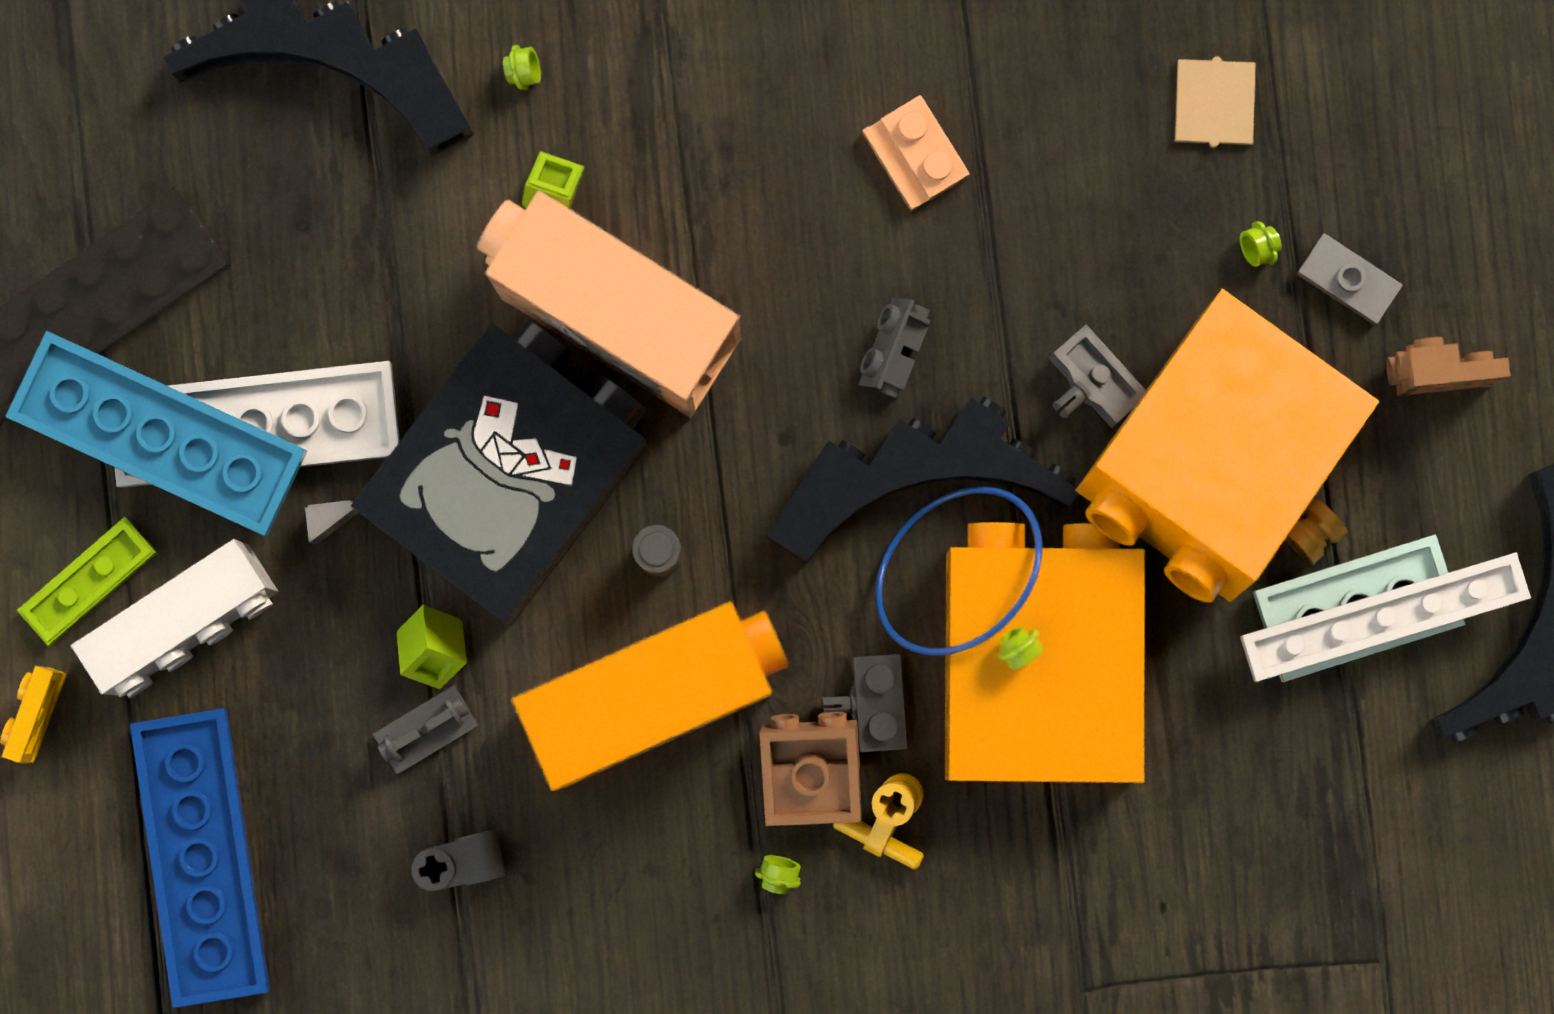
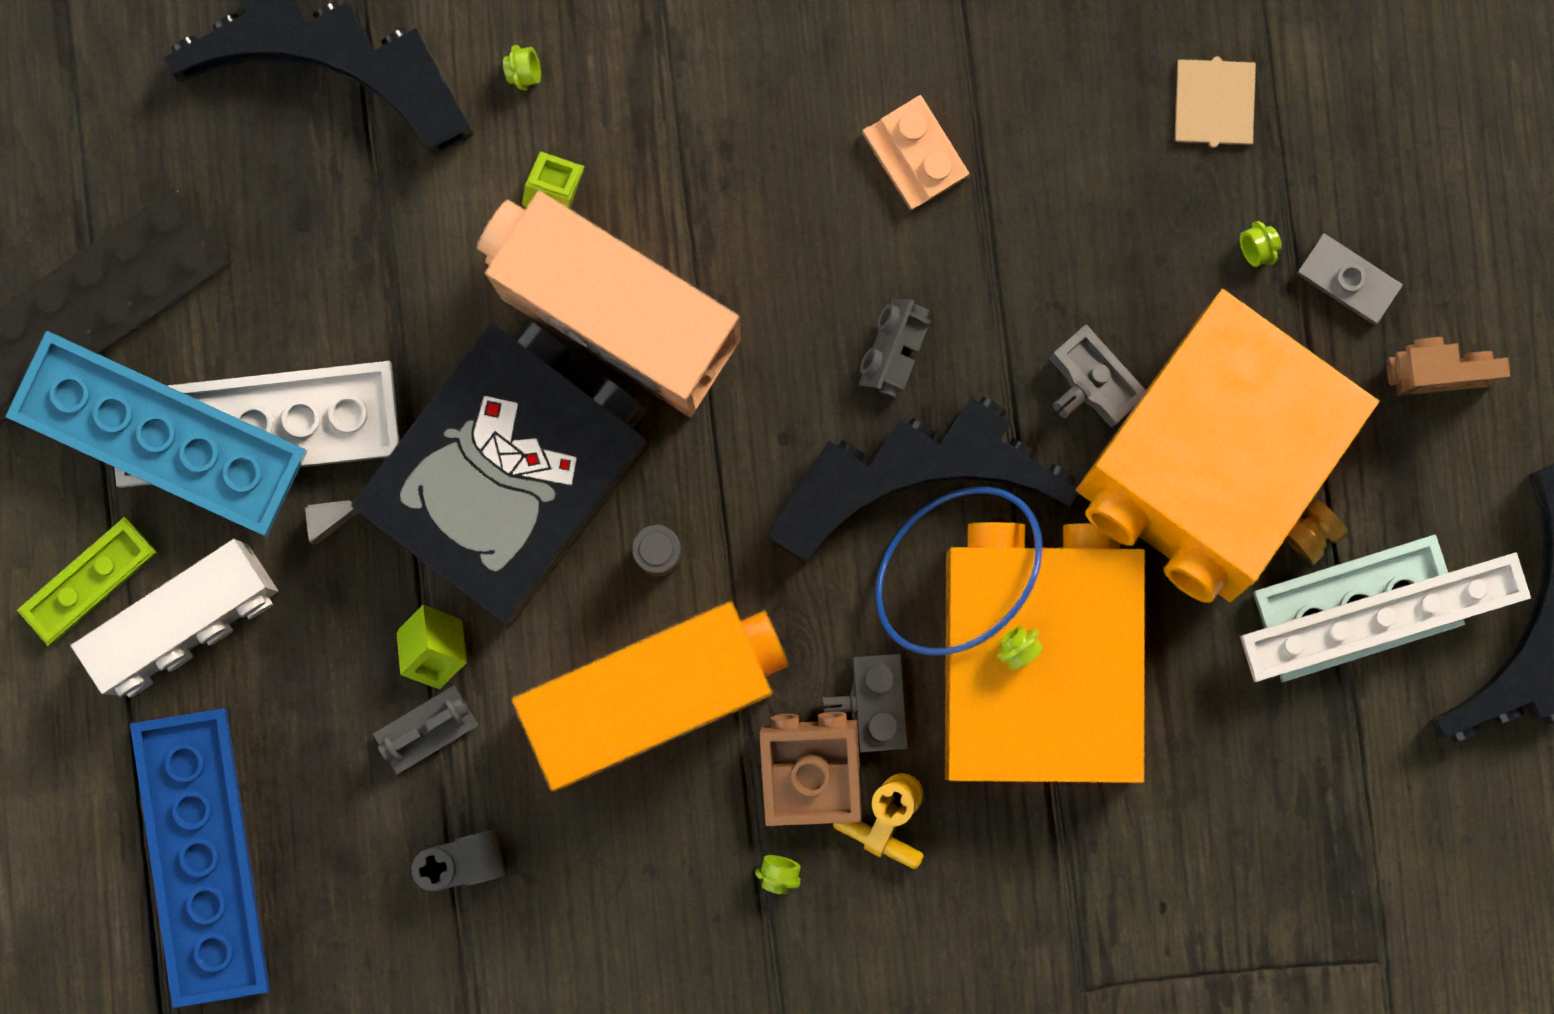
yellow plate [0,666,67,763] -> none

